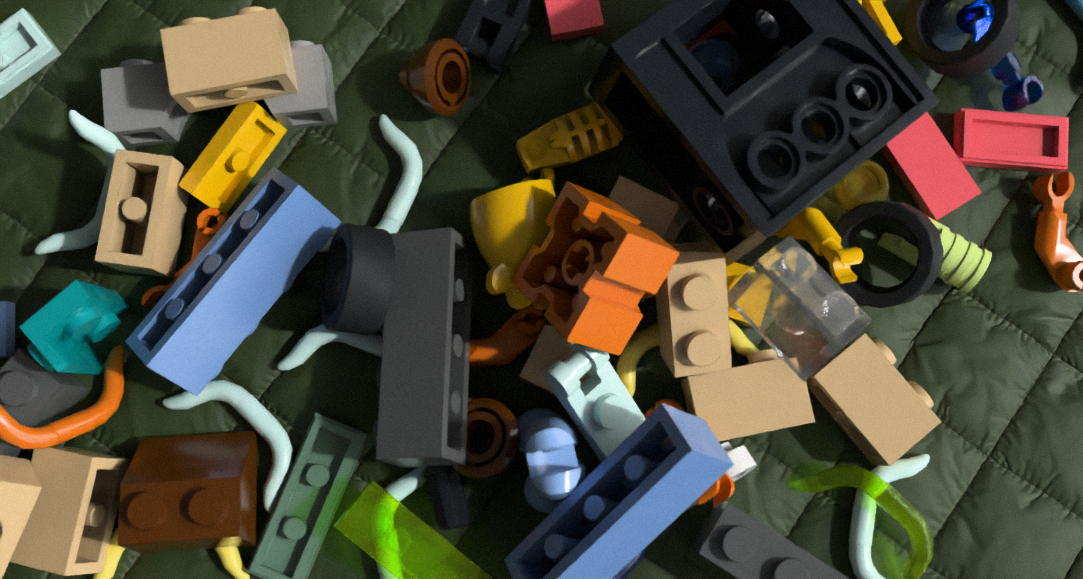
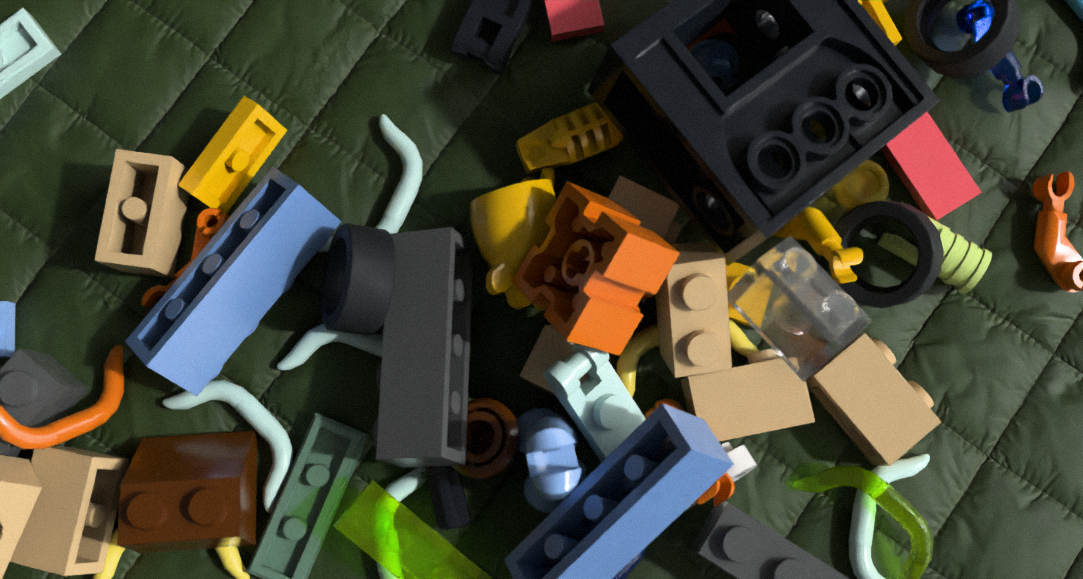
teal bracket [19,280,130,375] -> none
light aqua animal [35,110,126,255] -> none
light grey arch [101,40,337,148] -> none
tan brick [160,7,298,113] -> none
reddish brown brick [399,38,472,116] -> none
orange arm [469,305,546,367] -> none
coral tile [953,108,1069,174] -> none

